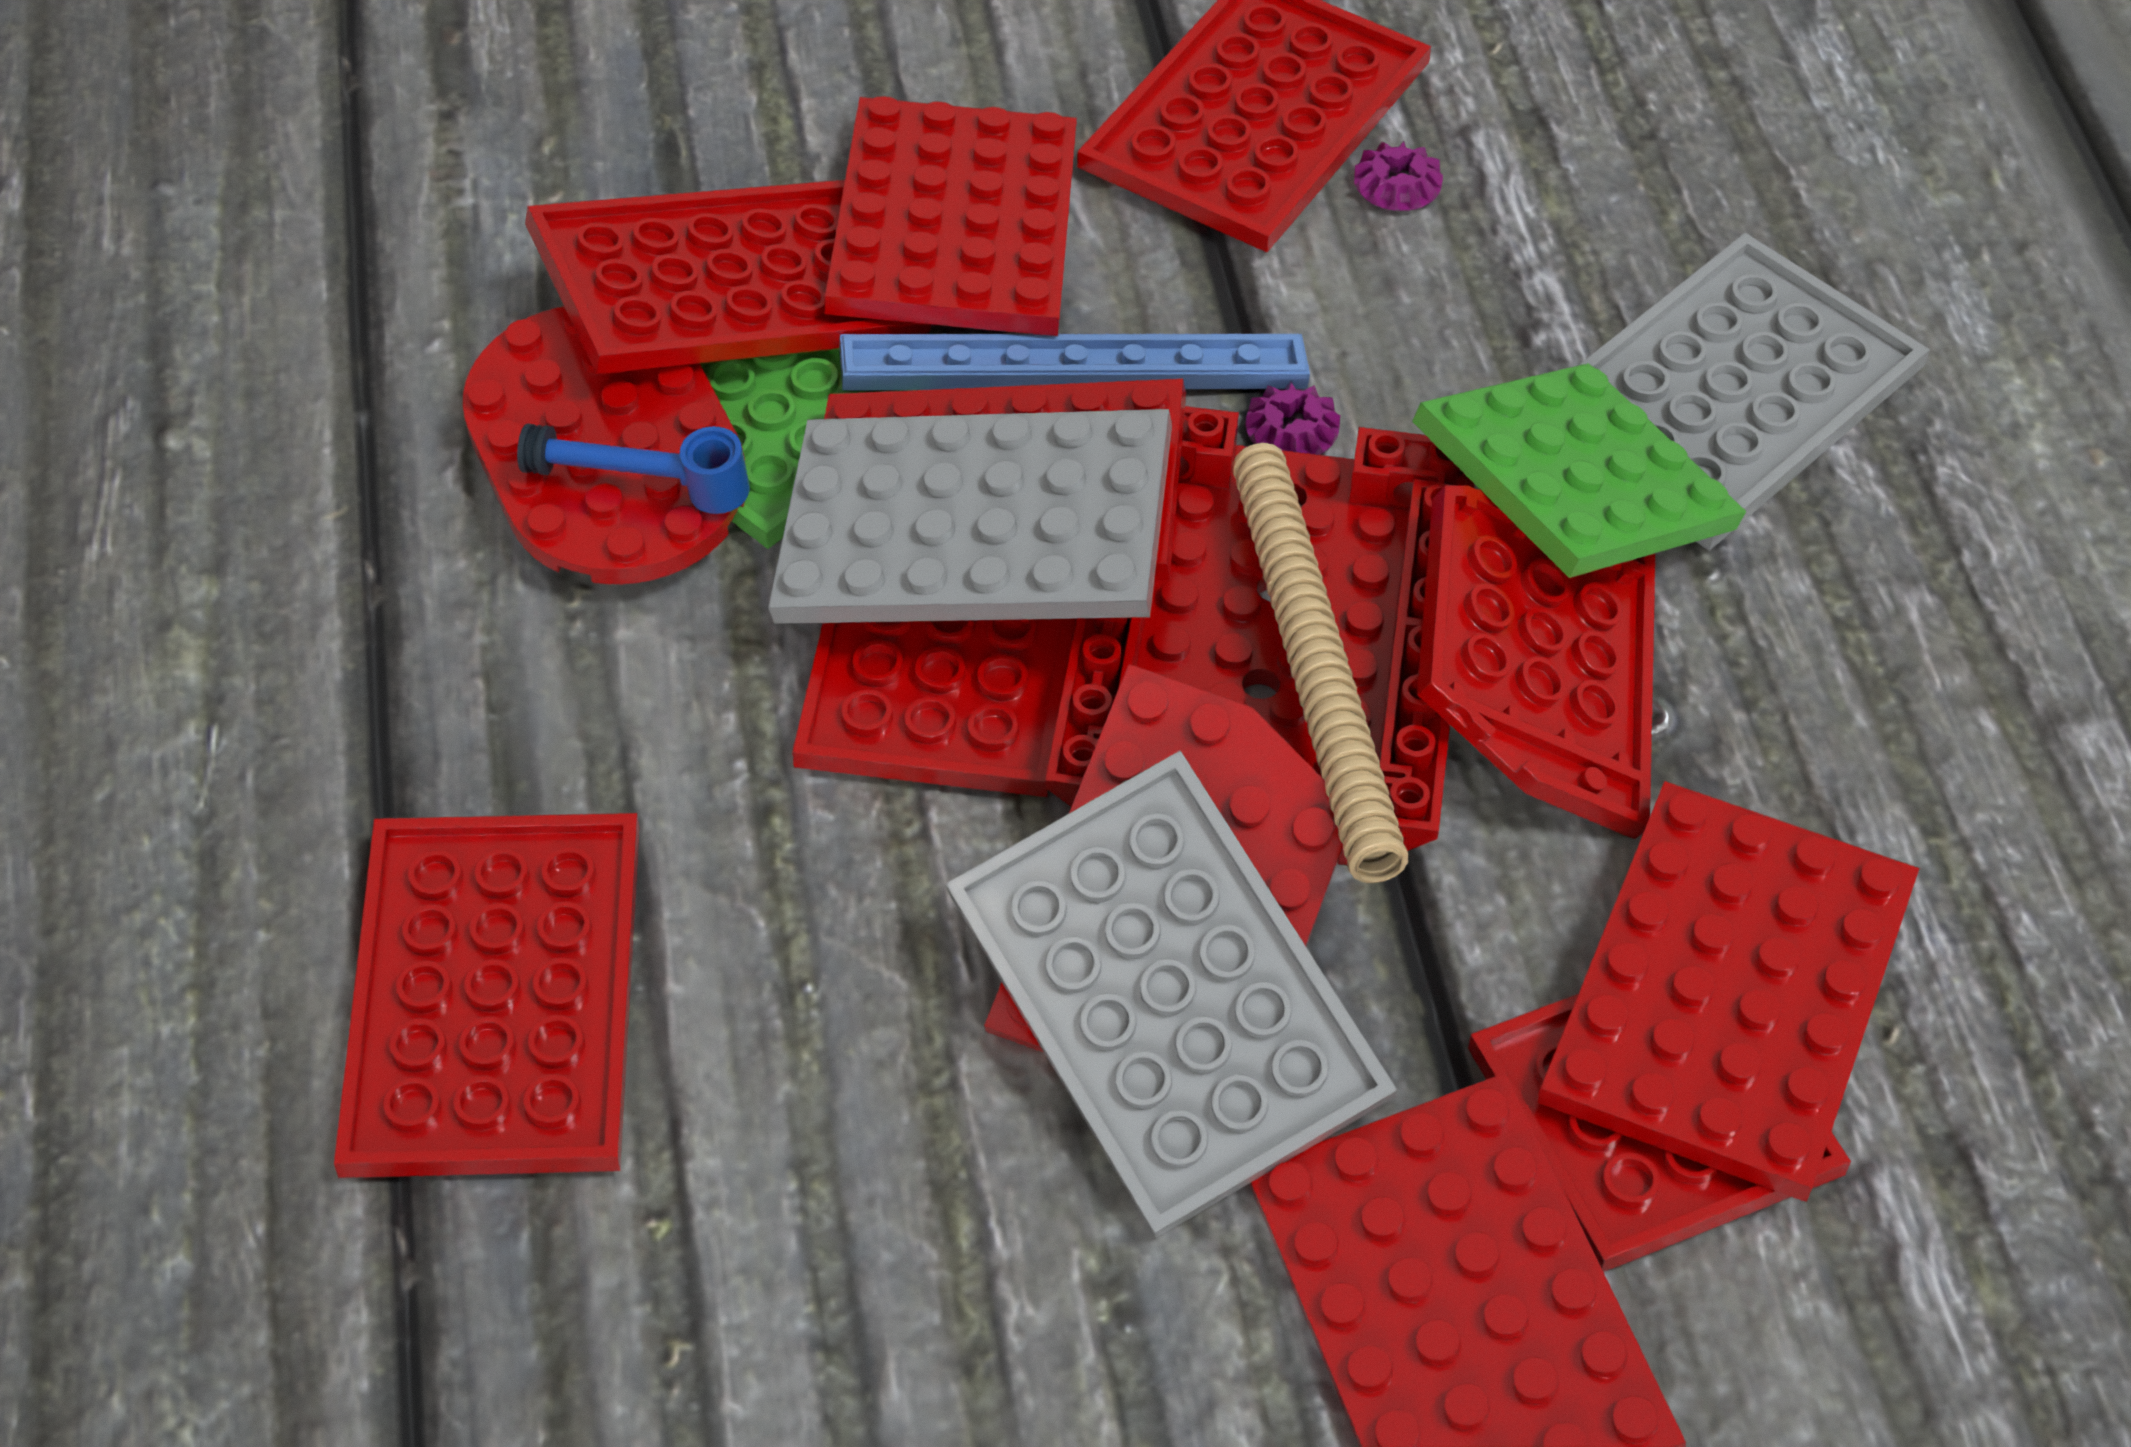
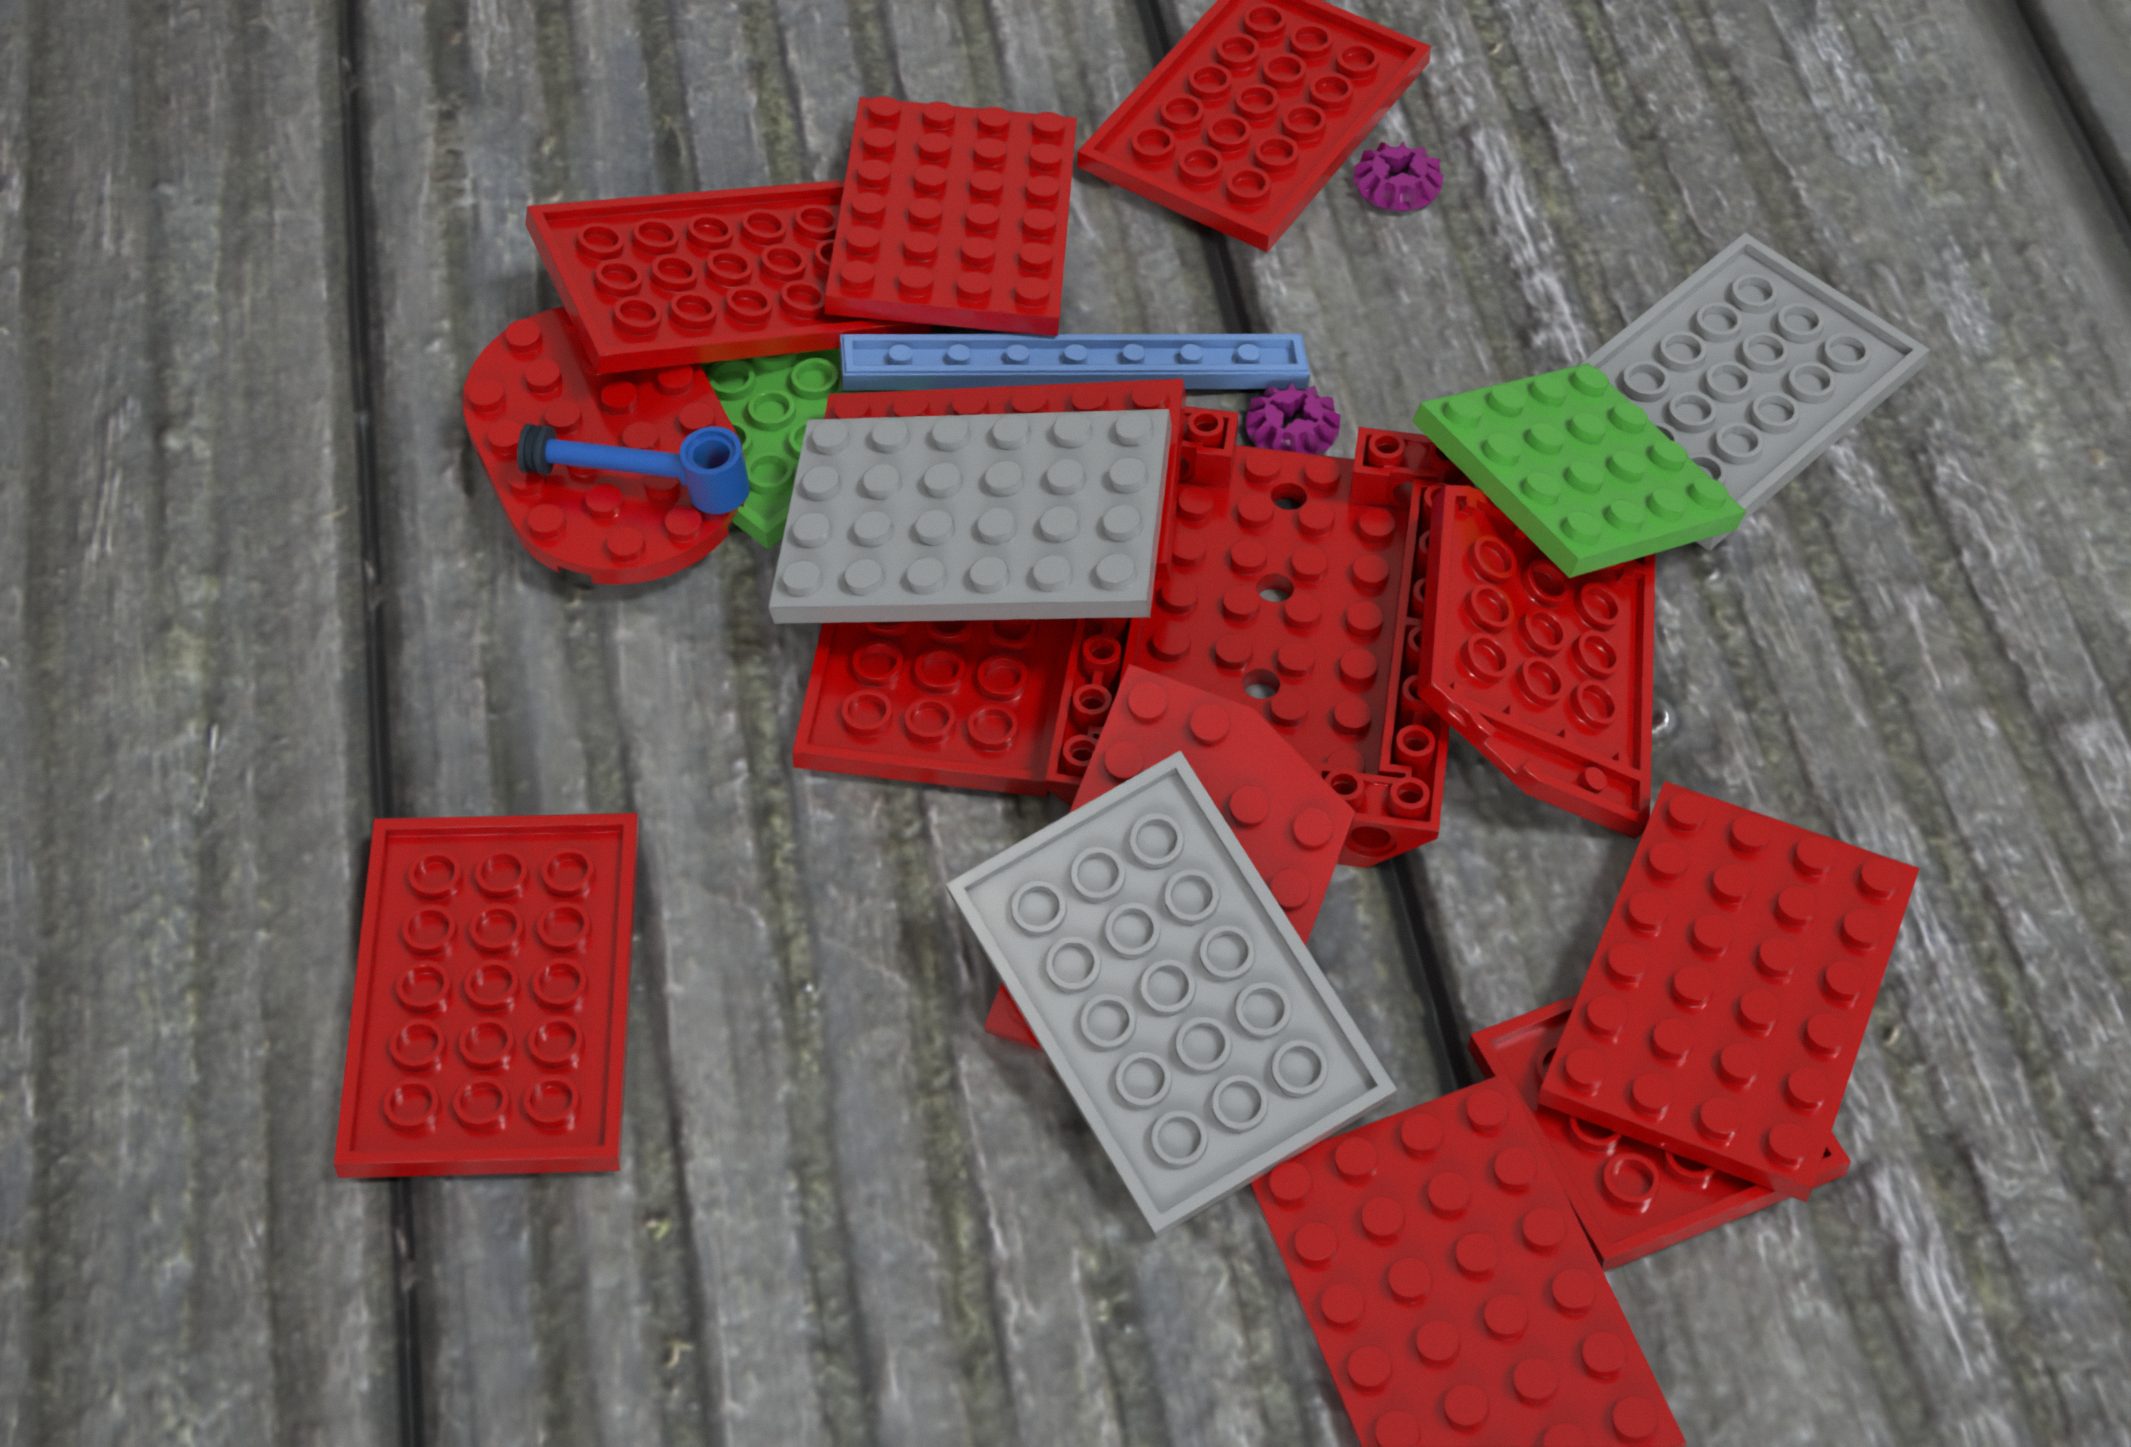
tan piece [1232,443,1408,883] -> none

